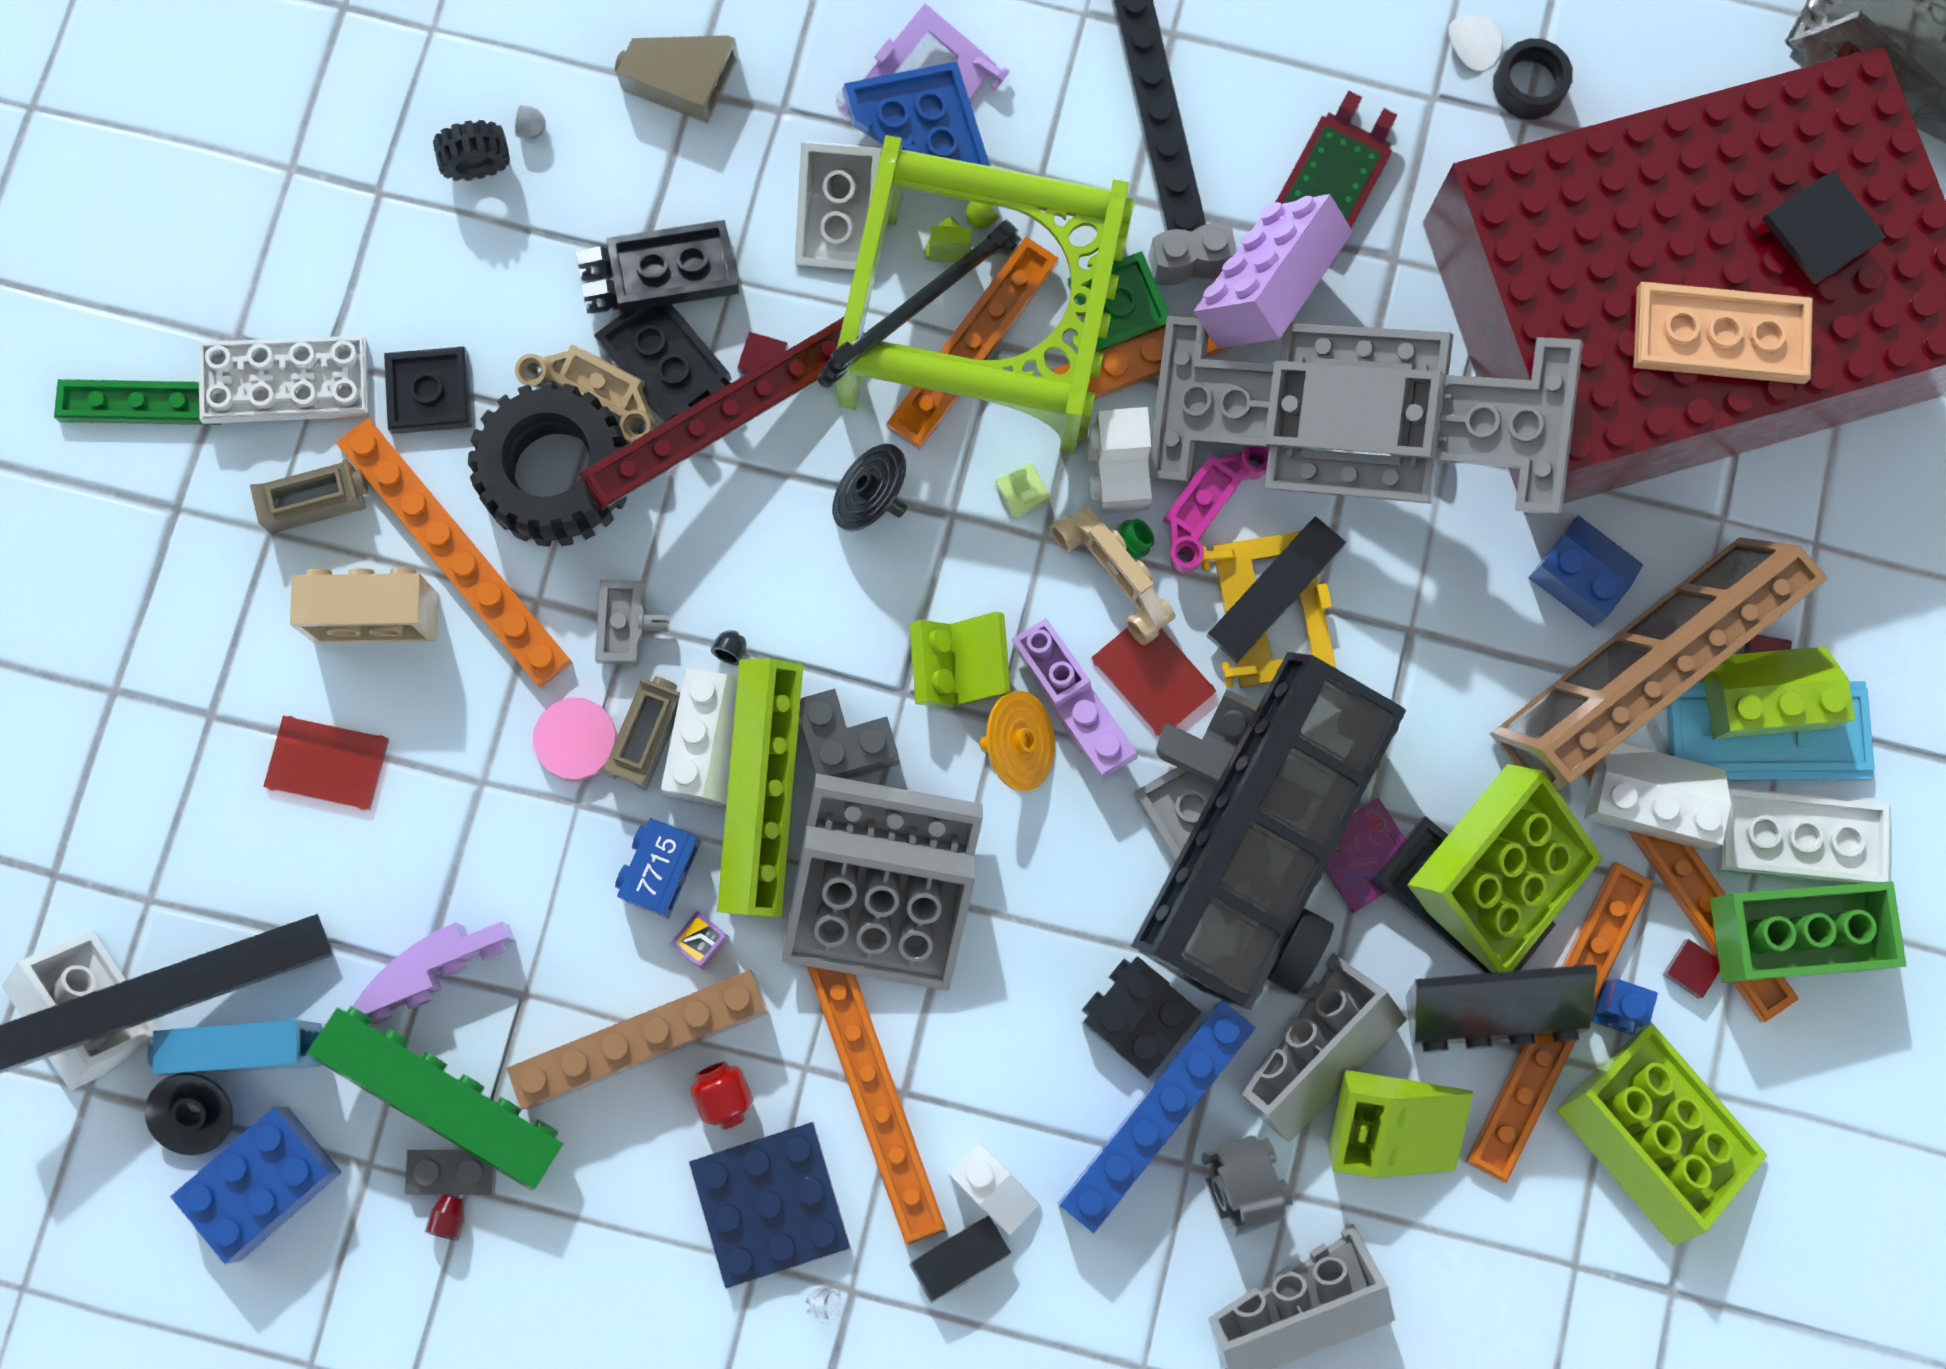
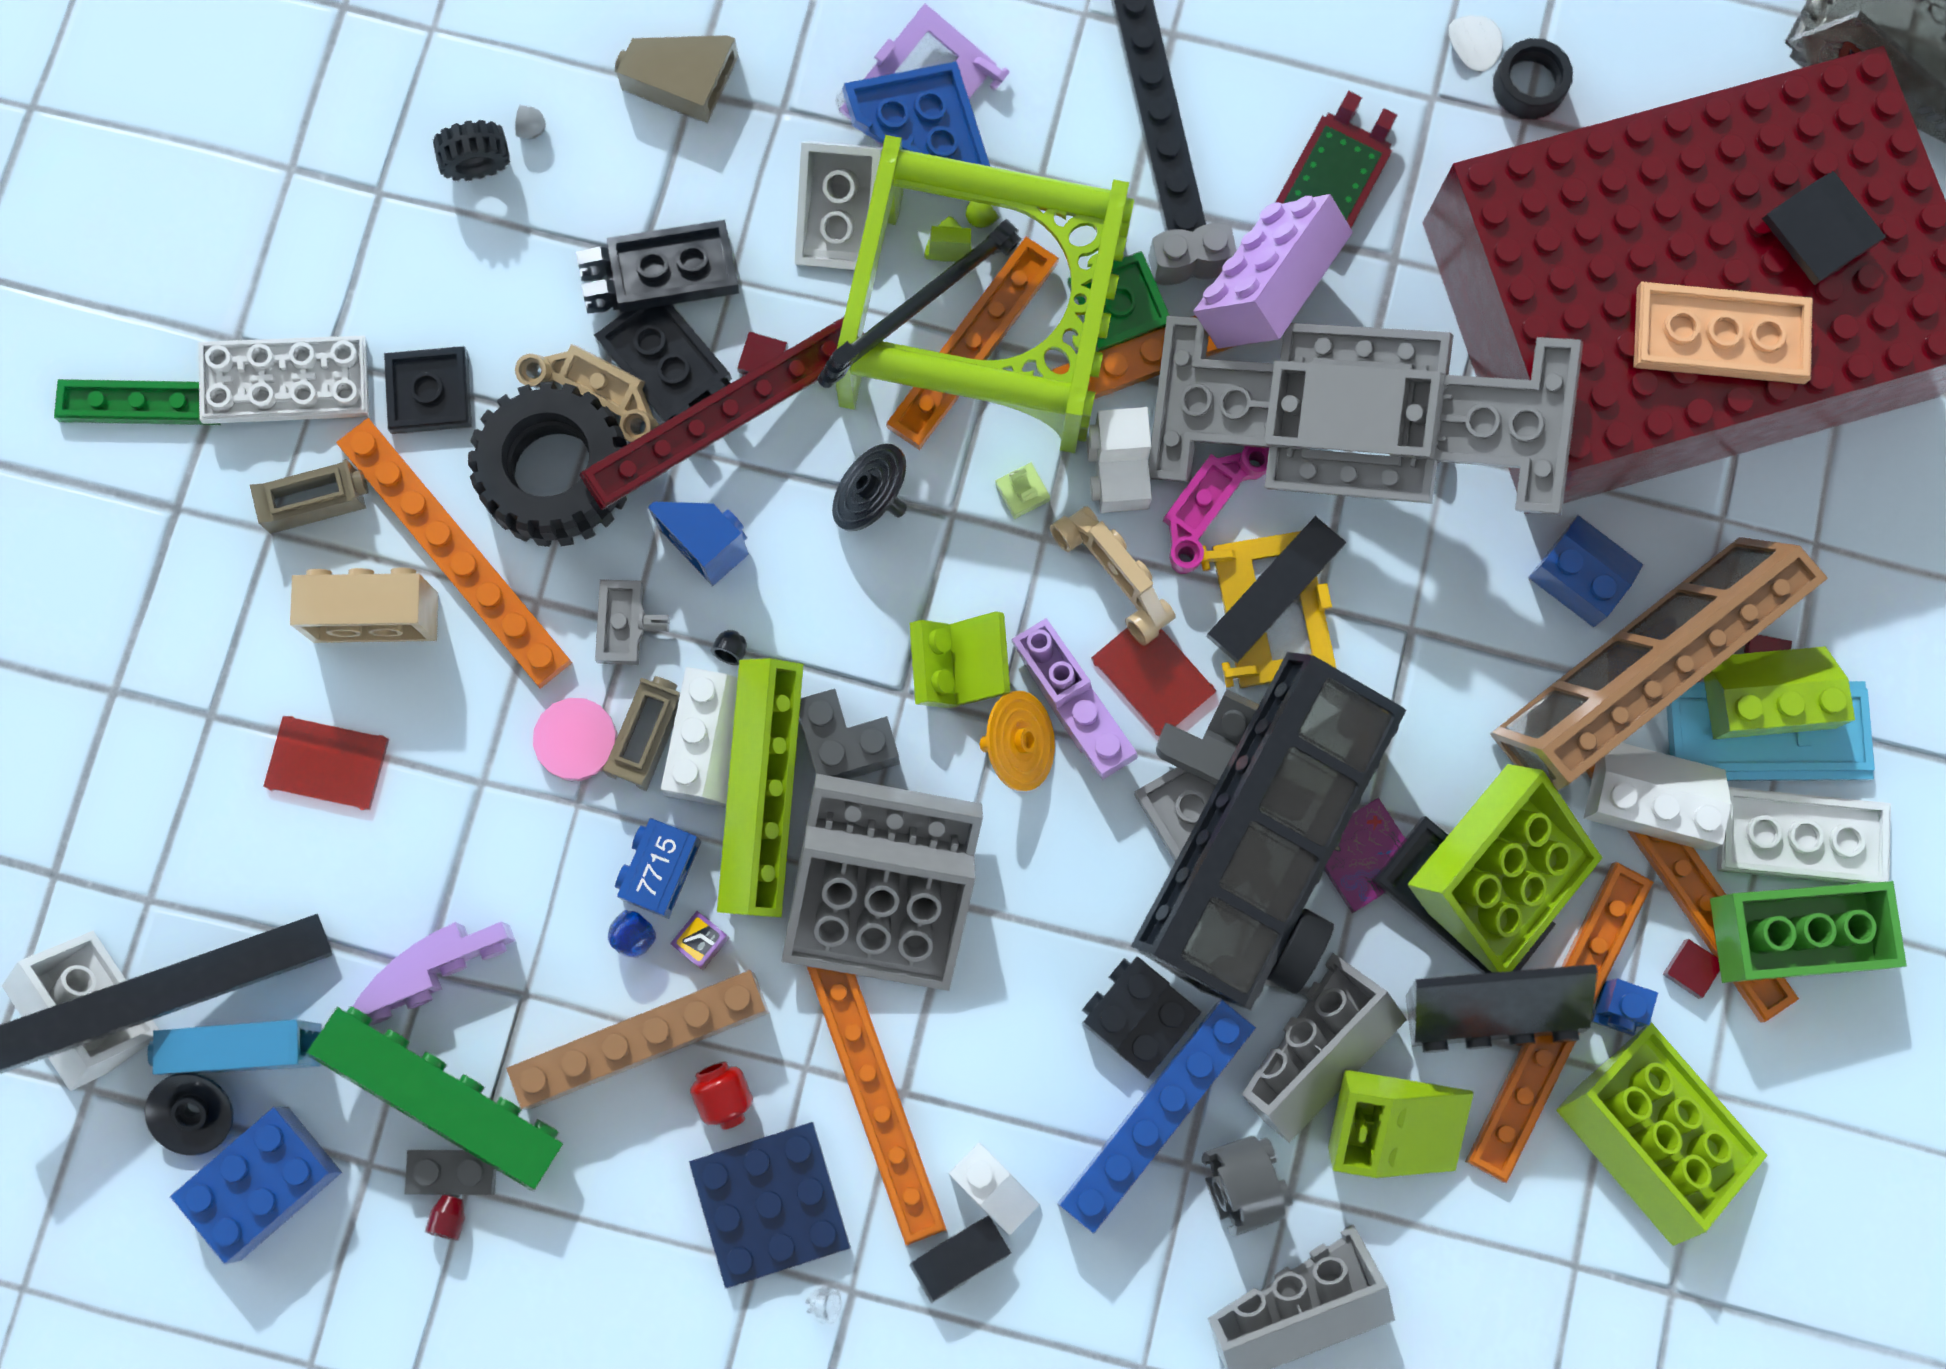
green plate [1117,519,1154,559] -> none
none -> clear blue piece [608,910,656,958]
none -> blue slope [648,501,749,587]

